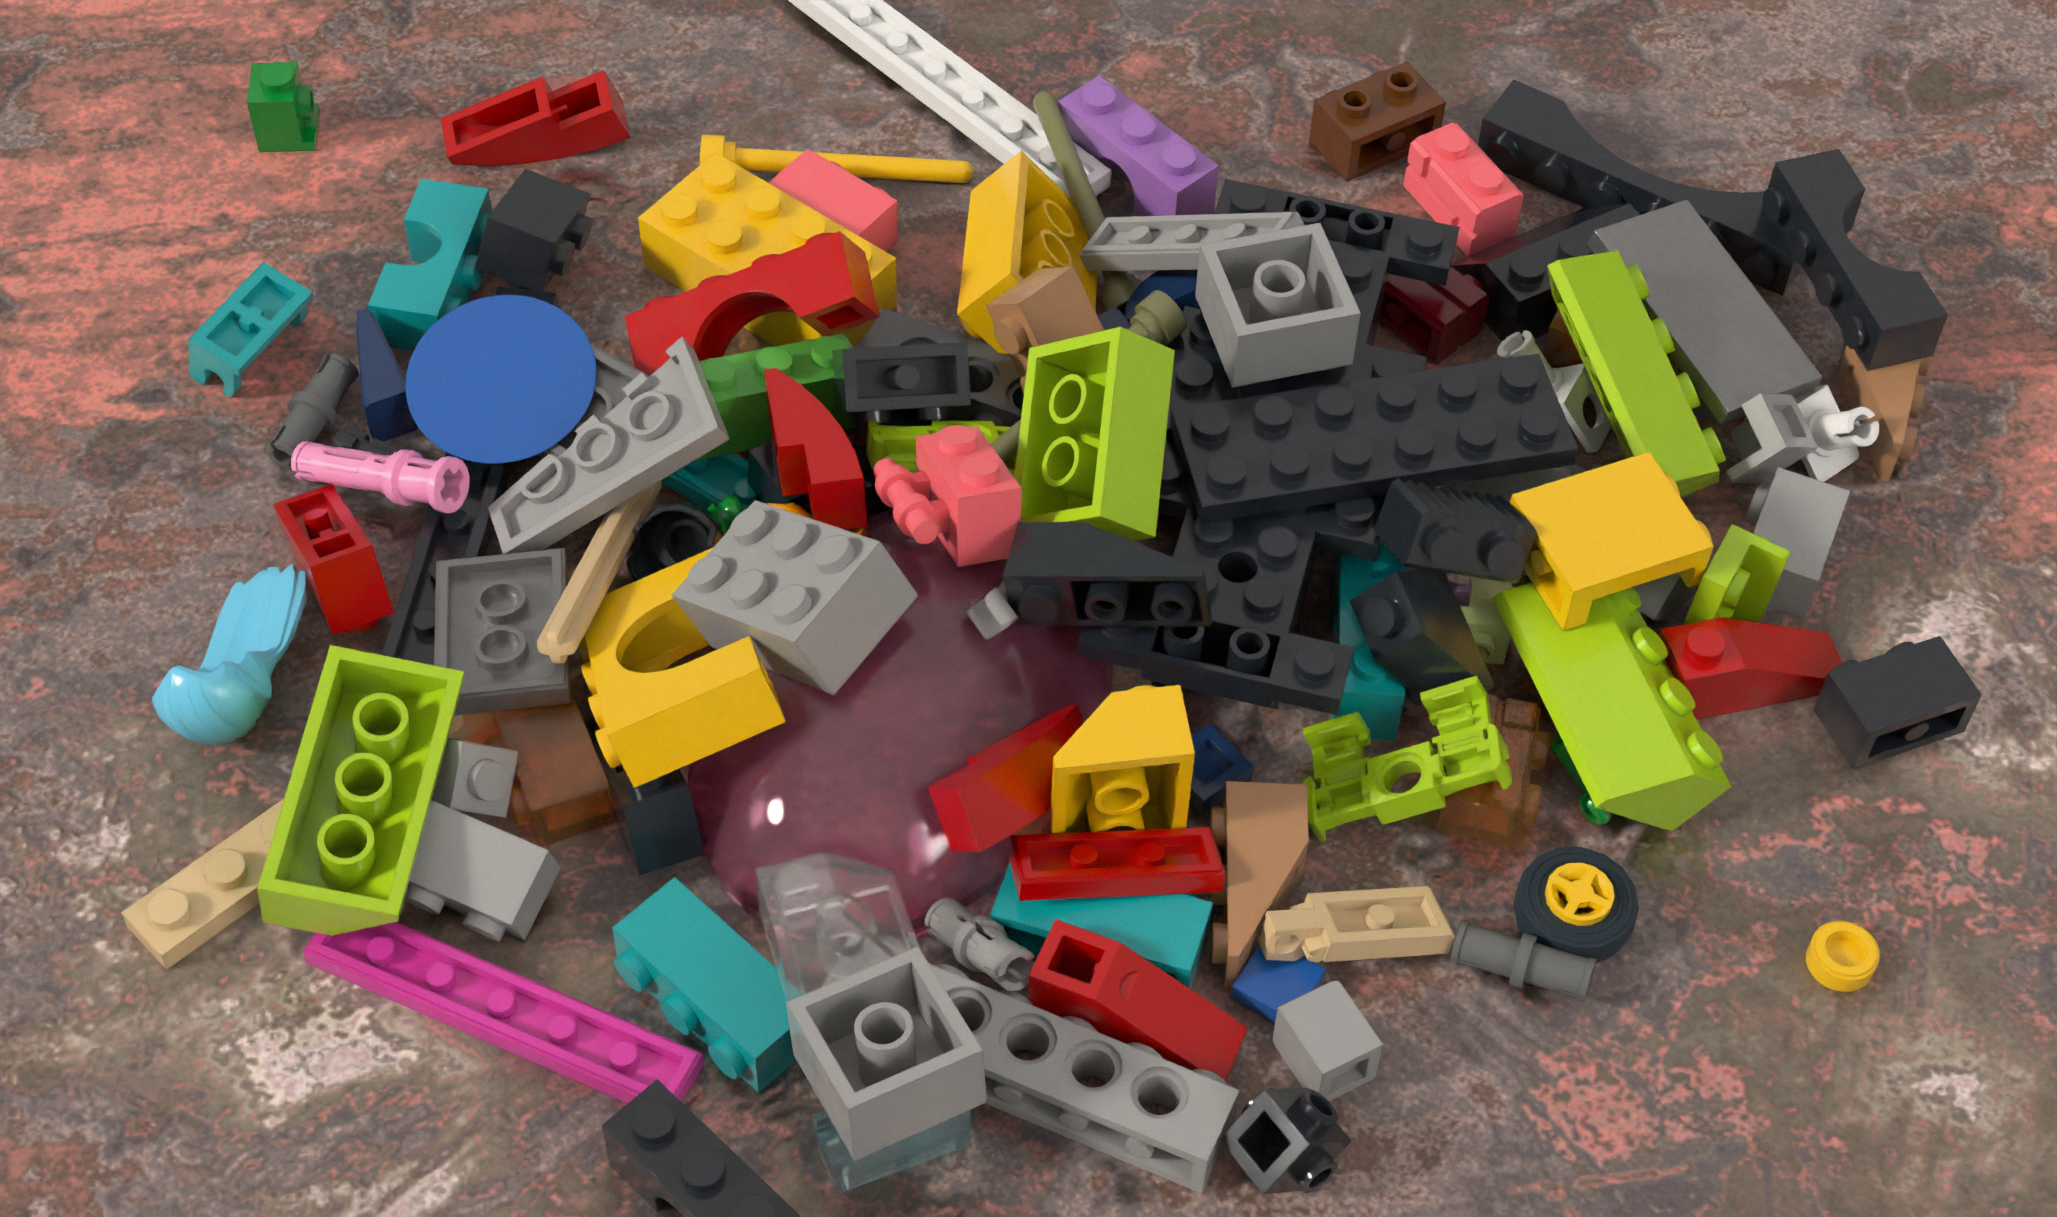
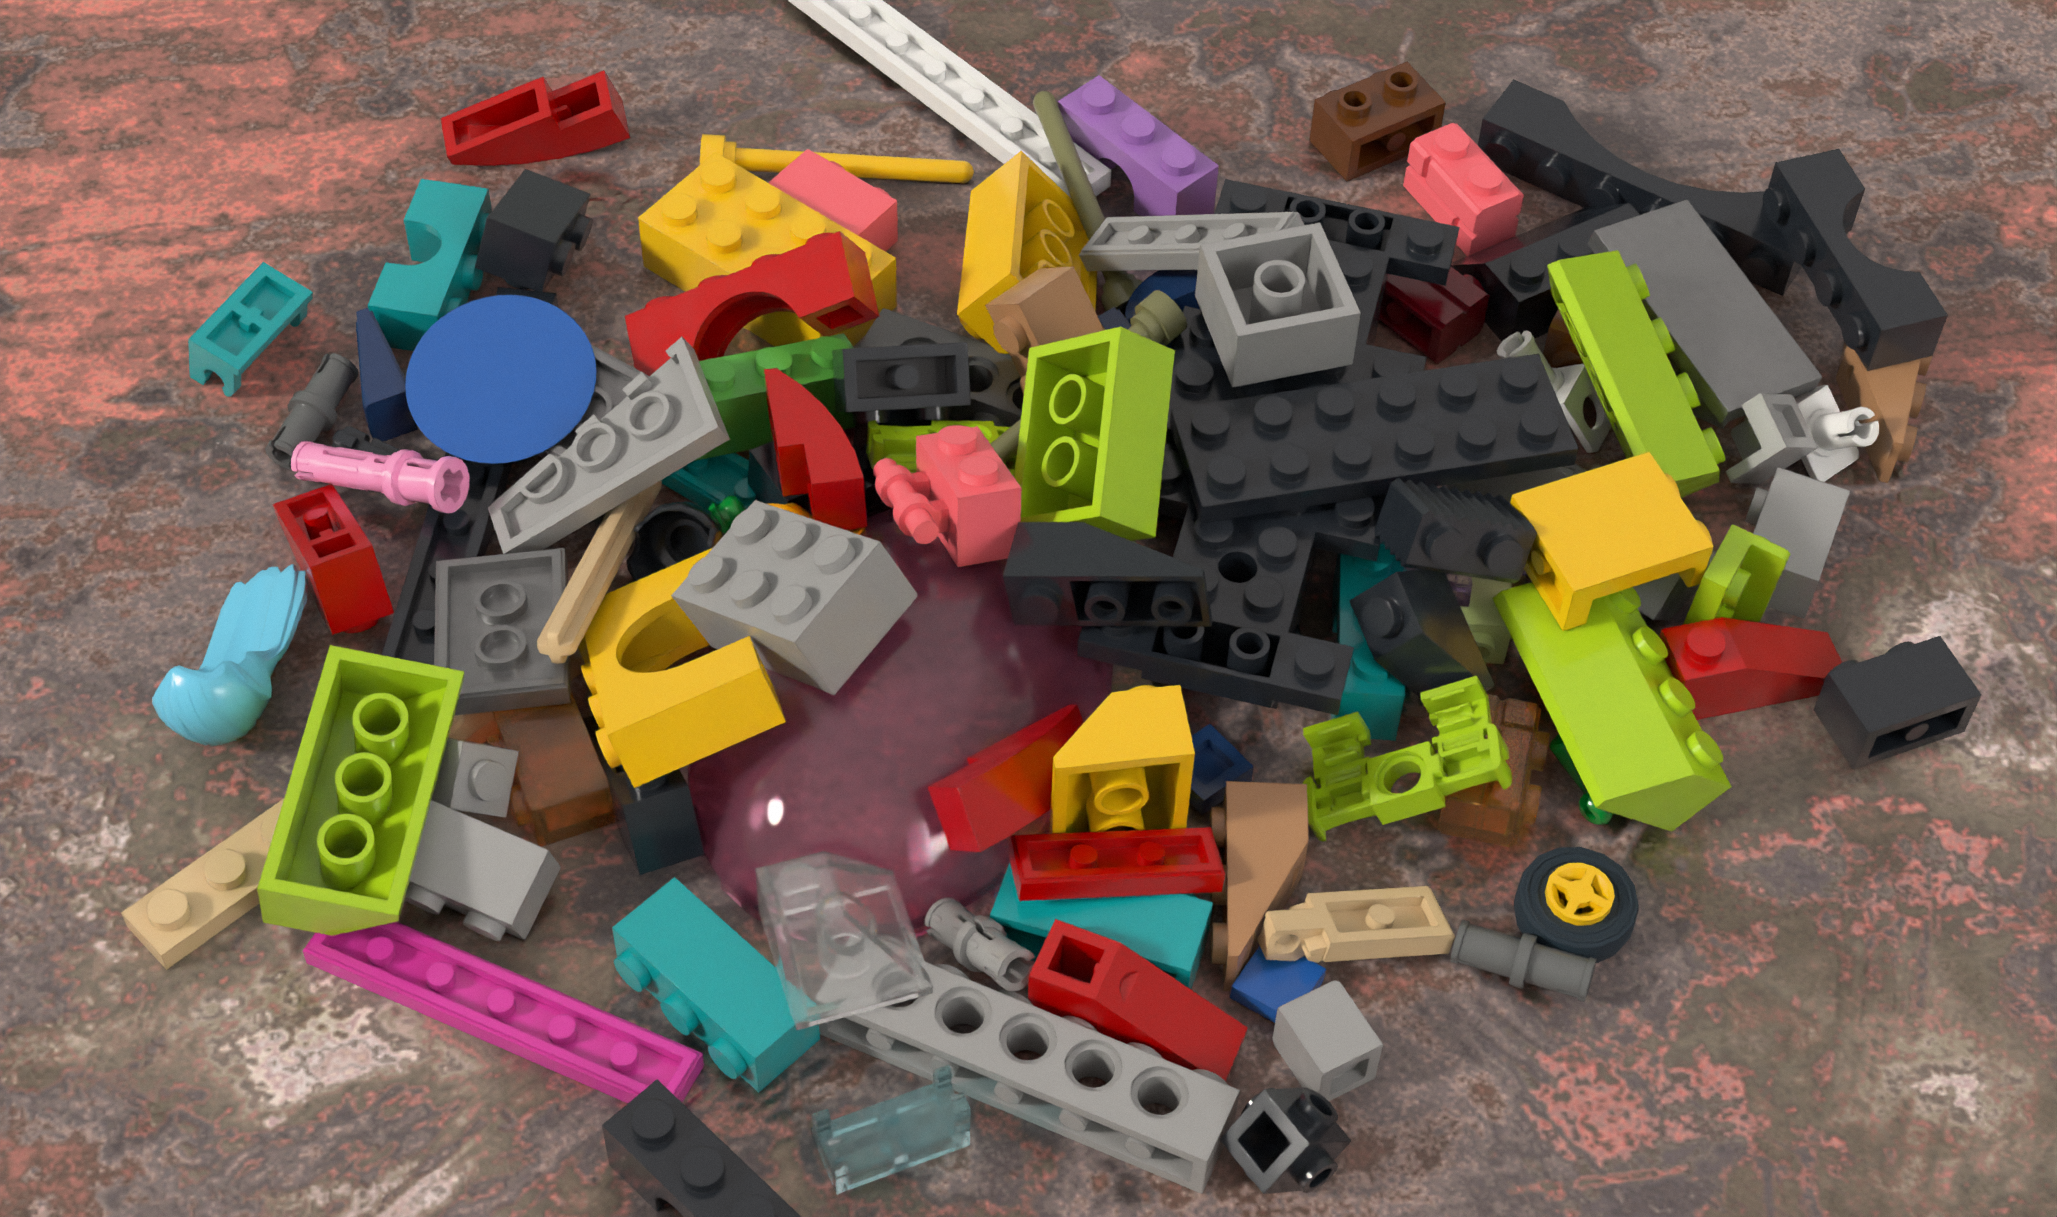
green brick [247,62,320,153] -> none
light grey brick [786,946,987,1161] -> none
light grey hand [966,580,1018,641] -> none
yellow tile [1806,921,1880,992] -> none

